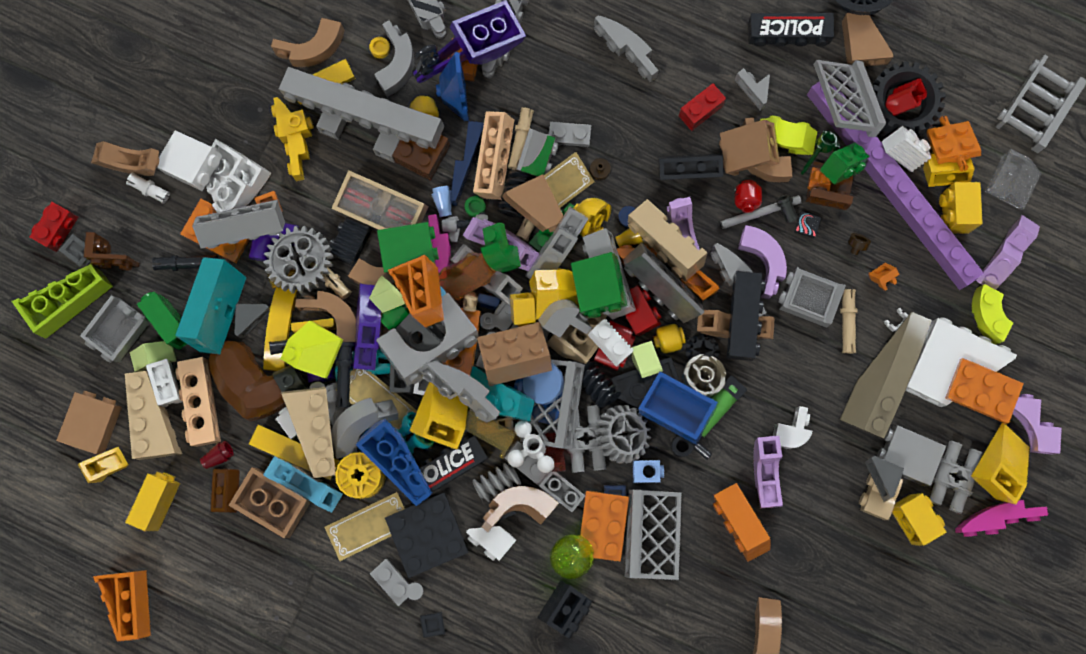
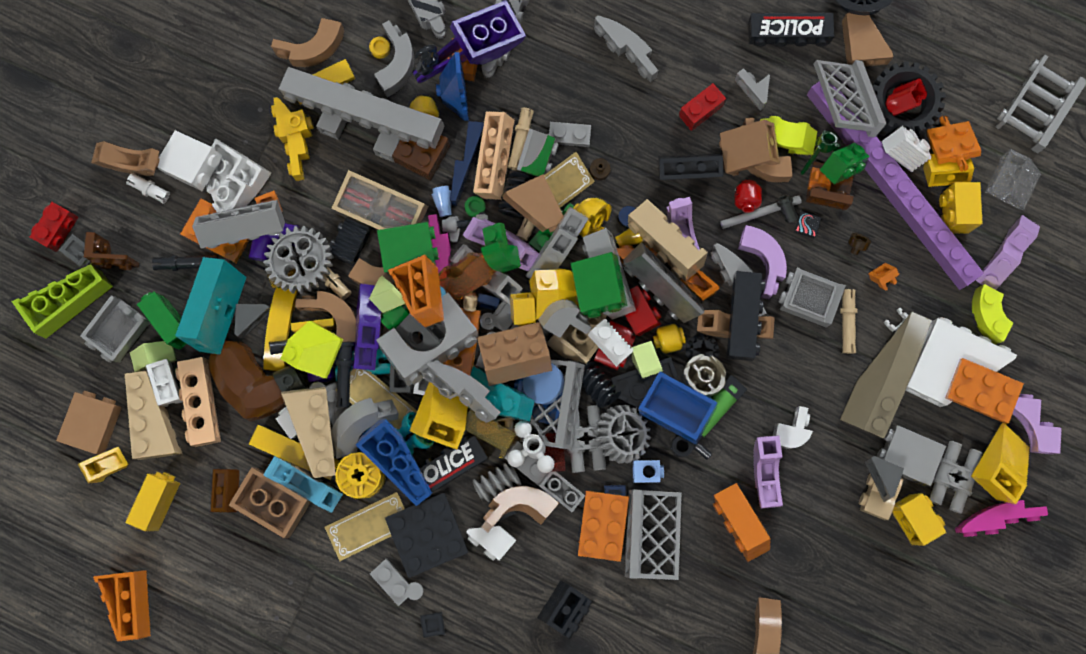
dark red cone [200,441,234,469] -> none
clear neon green cylinder [550,534,594,579] -> none

